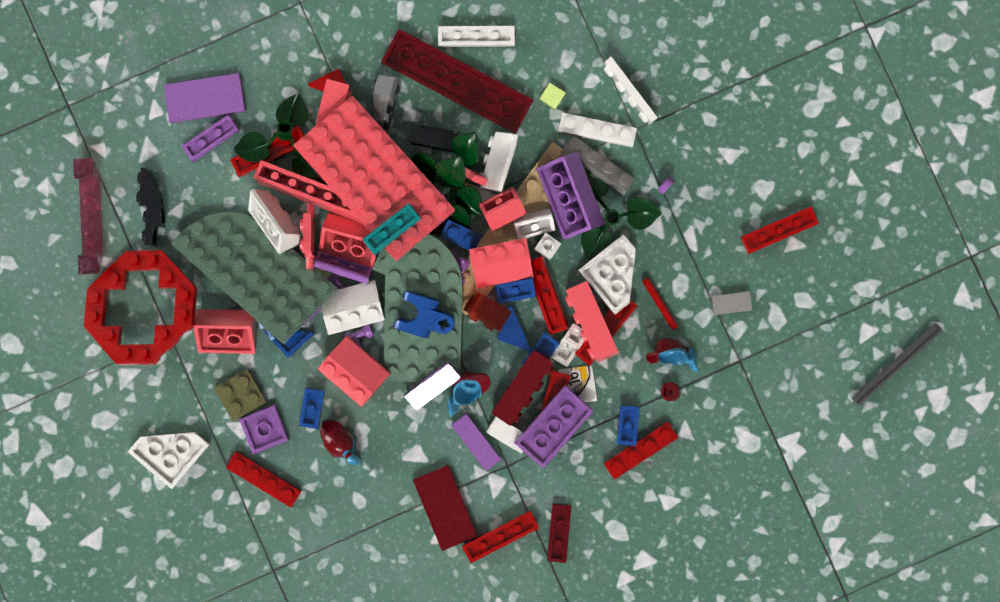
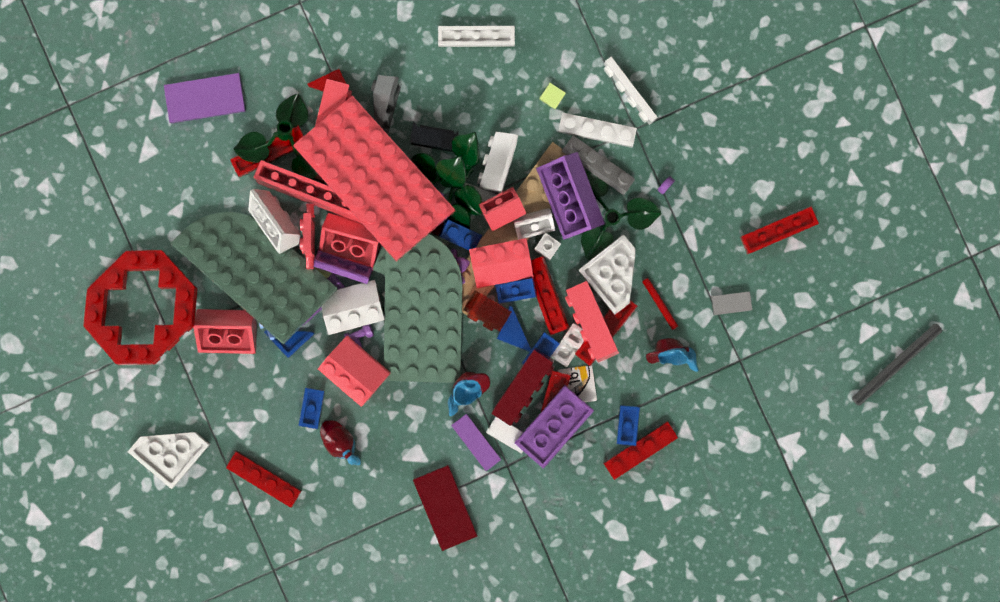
clear pink slope [73,158,104,275] -> none
black slope [136,168,165,246] -> none
medium lavender tile [181,114,240,163] -> none
olive plate [214,369,267,422] -> none
medium lavender tile [239,404,289,454] -> none
teal tile [362,203,421,256] -> none
dark red plate [381,29,534,134] -> none
blue piece [393,290,455,338] -> none
tile [404,362,461,410] -> none
red plate [462,510,539,563] -> none
coral tile [465,167,488,186] -> none
dark red tile [547,503,572,563] -> none
dark red tile [661,382,681,401] -> none

